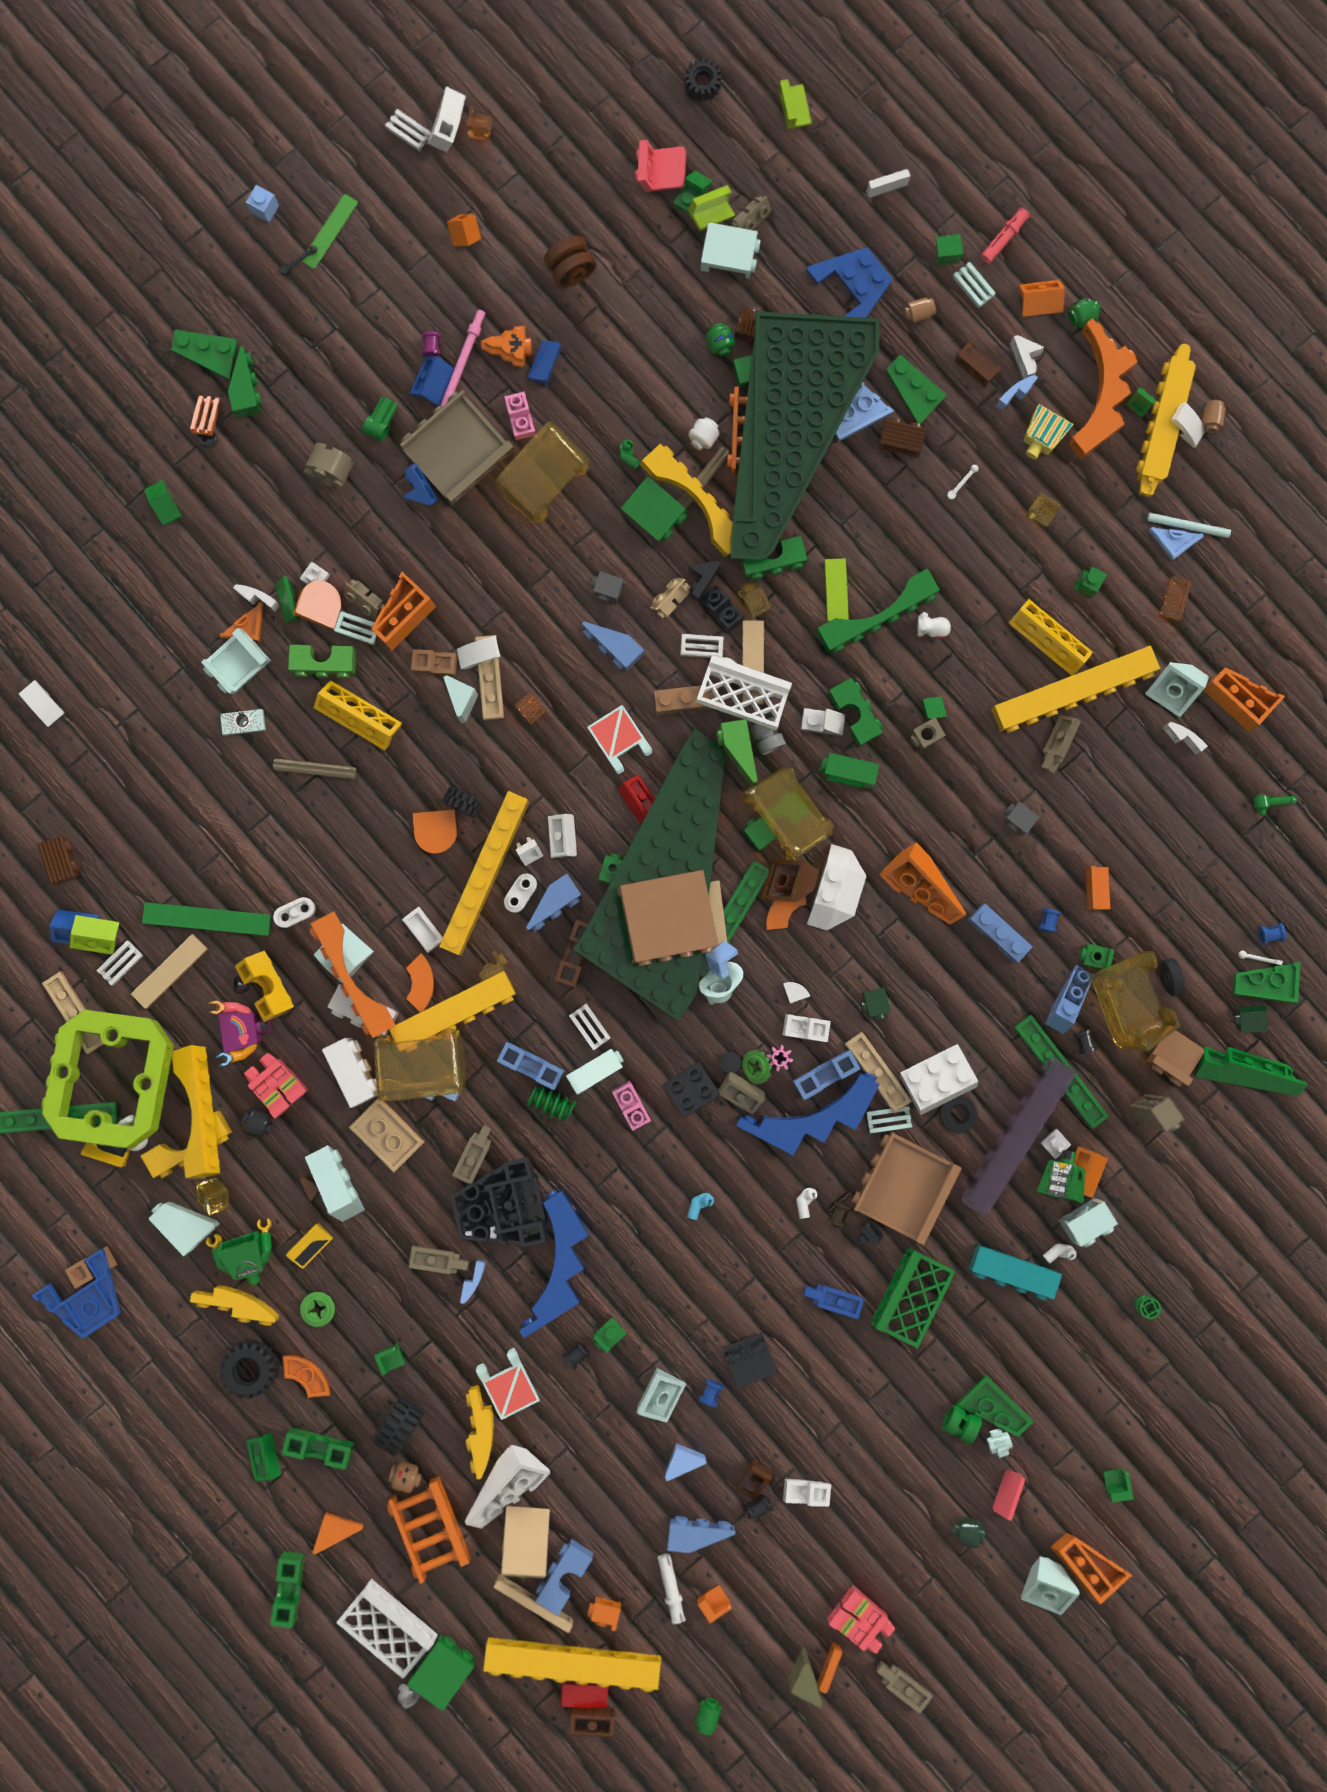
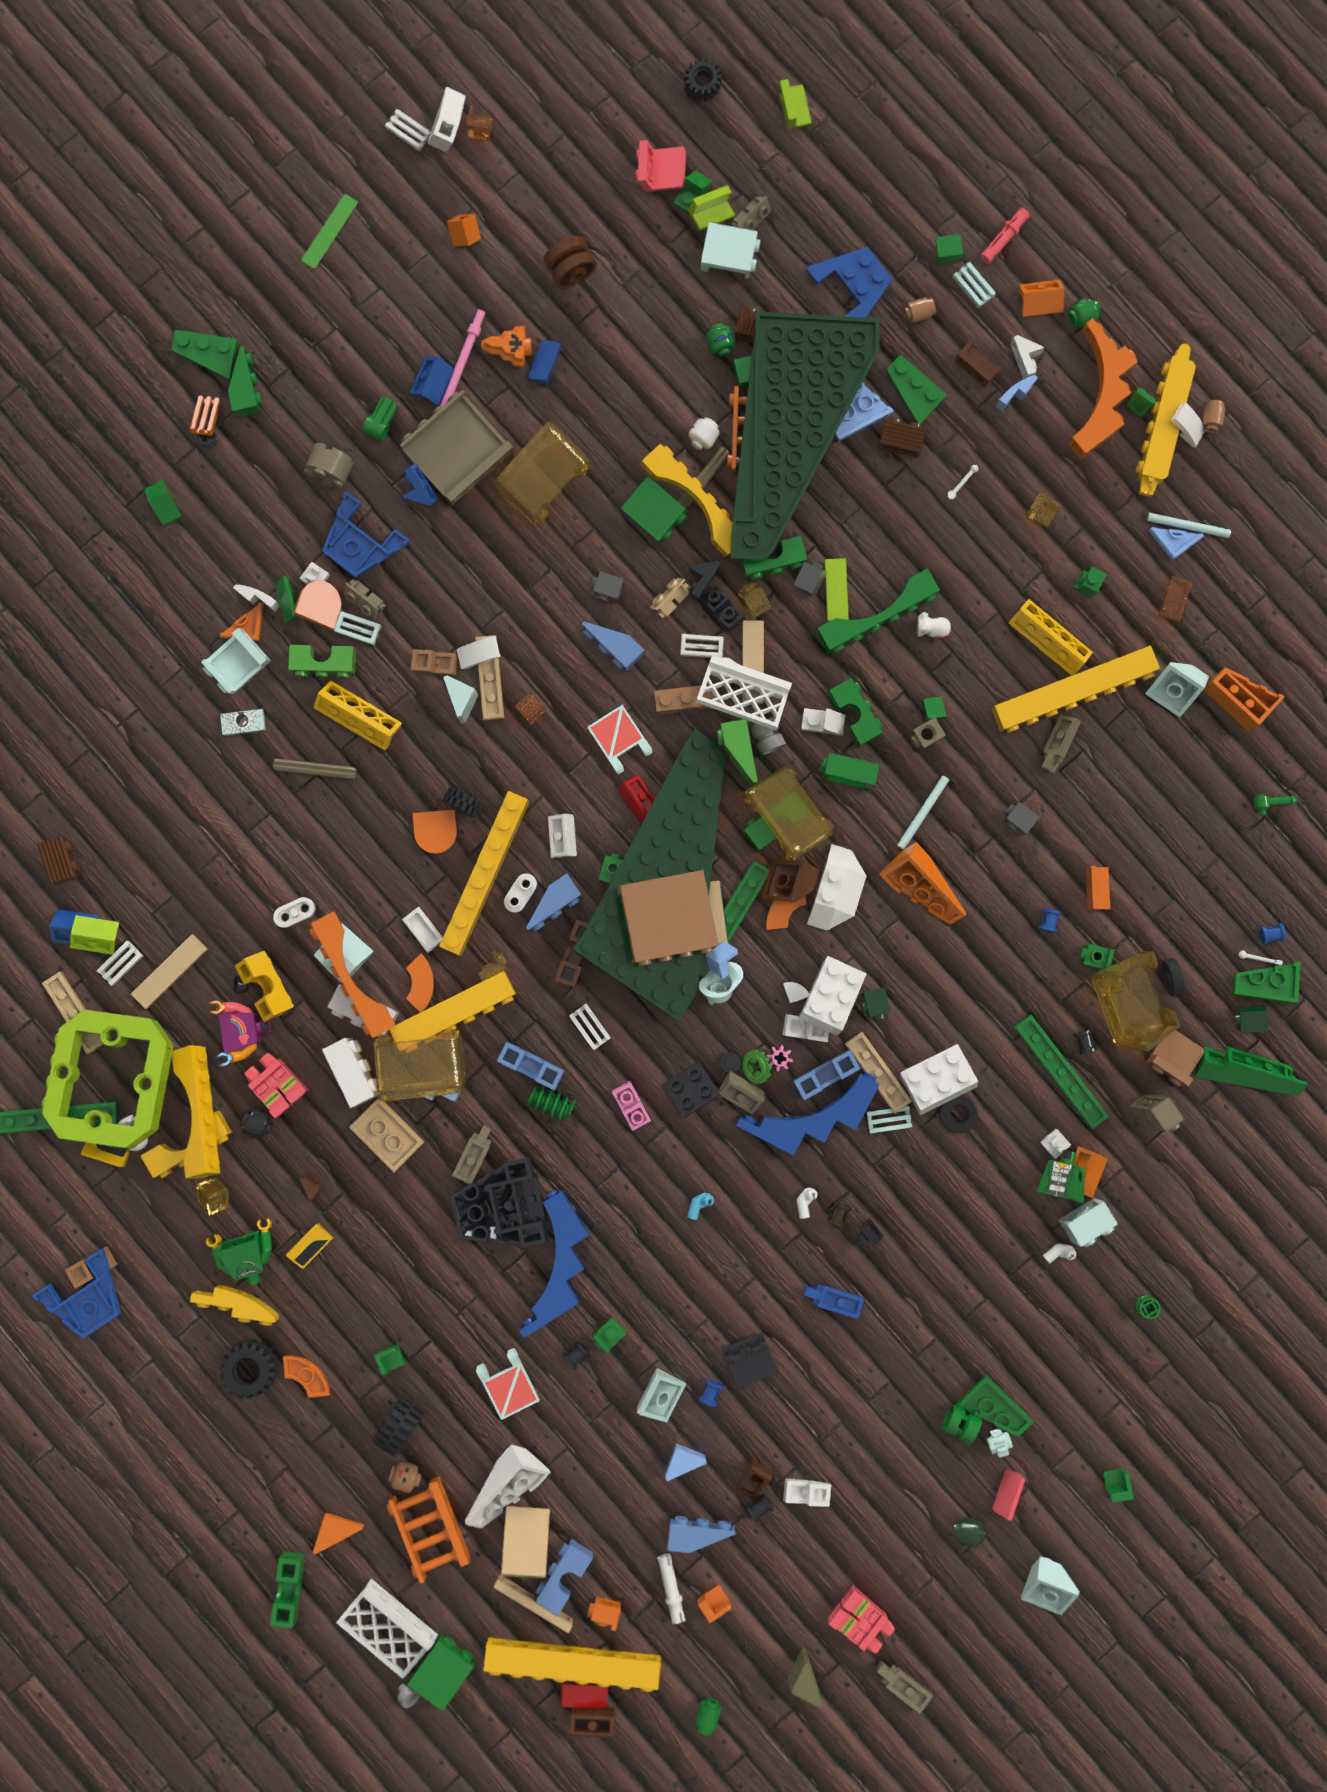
white slope [19,680,65,727] -> none
green tile [142,902,272,936] -> none
light aqua slope [148,1202,220,1256] -> none
light blue brick [246,185,279,223] -> none
green slope [246,1433,281,1482] -> none
black hinge [280,245,317,275] -> none
green arch [282,1427,355,1470] -> none
bright green gear [300,1292,335,1327] -> none
light aqua wedge [305,1145,365,1222] -> none
orange wedge [371,572,436,651] -> none
dark tan hinge [408,1245,470,1274] -> none
magenta bush [422,331,441,357] -> none
light blue slope [460,1259,487,1304] -> none
yellow slope [466,1385,494,1479] -> none
bright pink slope [505,392,536,440] -> none
white tile [515,837,543,866] -> none
light aqua slope [567,1049,624,1094] -> none
green arm [619,439,641,471] -> none
orange tile [817,1642,842,1693] -> none
medium nougat panel [851,1132,962,1245] -> none
white tile [867,169,910,198] -> none
green fence [870,1247,956,1348] -> none
clear purple brick [961,1057,1077,1217] -> none
medium blue arch [967,904,1033,963] -> none
teal brick [969,1244,1062,1301] -> none
light yellow torso [1023,404,1073,459] -> none
medium blue slope [1045,965,1094,1034] -> none
orange wedge [1051,1533,1132,1605] -> none
white slope [1162,722,1207,755] -> none
none -> blue wing [322,491,410,578]
none -> dark grey brick [794,561,827,595]
none -> white brick [799,956,866,1036]
none -> light aqua bar [897,776,949,850]

